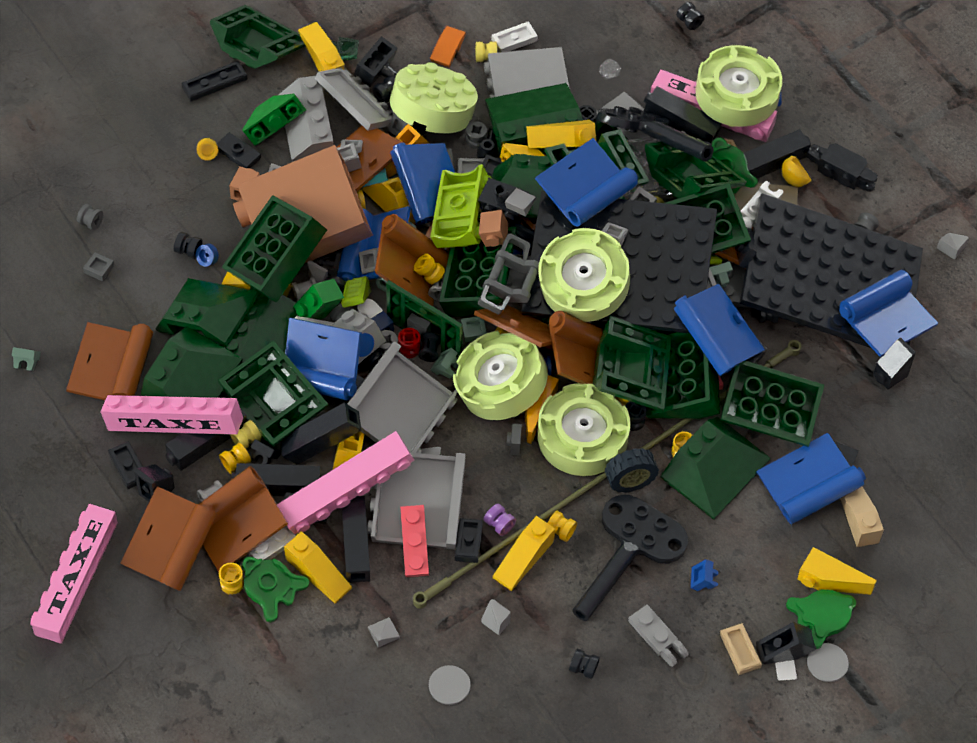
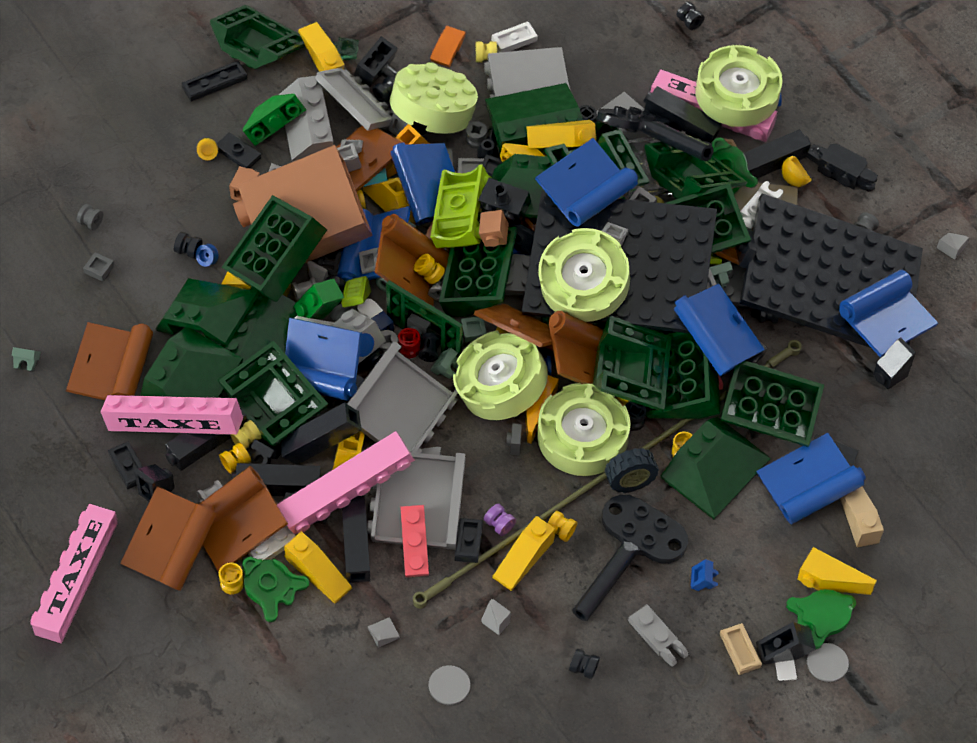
dark grey bar [478,234,539,314] -> none
light grey slope [505,188,536,217] -> none
clear plate [599,59,620,79] -> none

